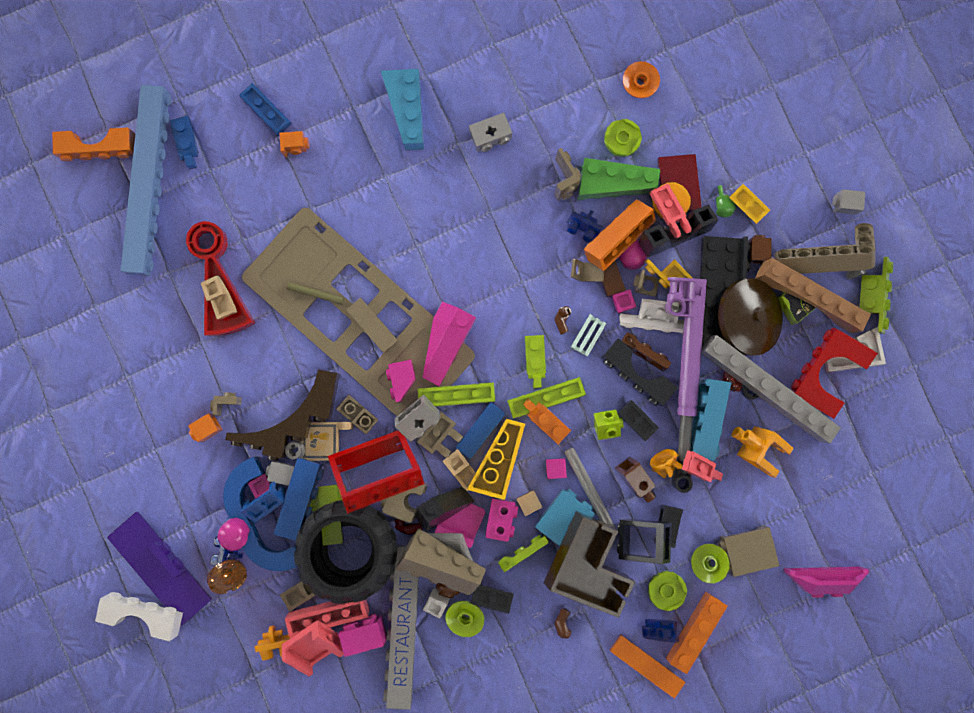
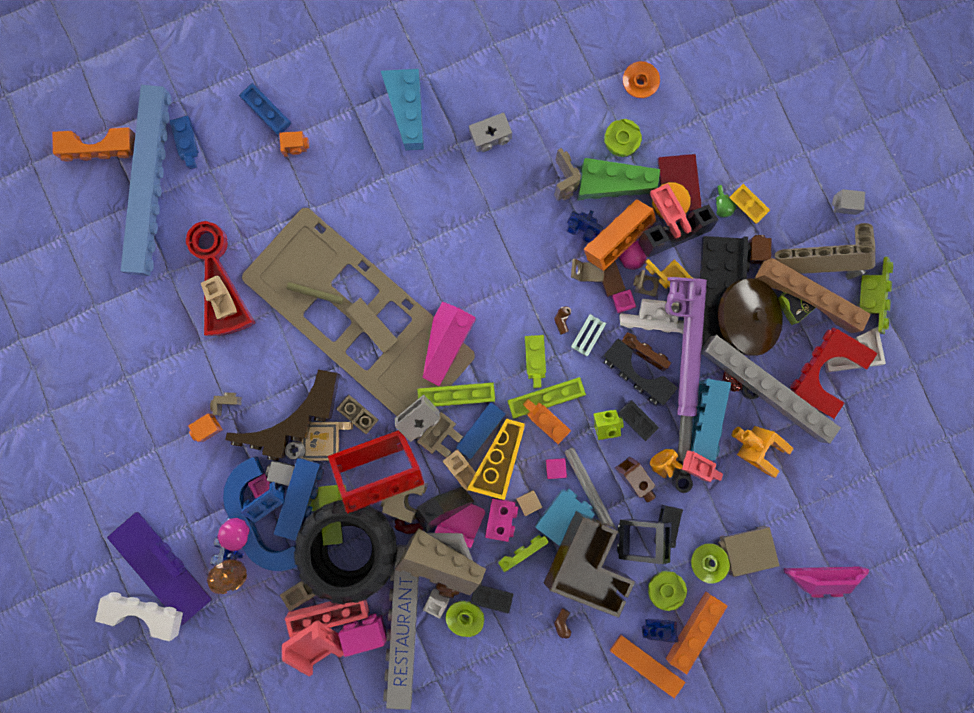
light orange hips [254,625,291,661] -> none
dark pink slope [386,359,416,403] -> none

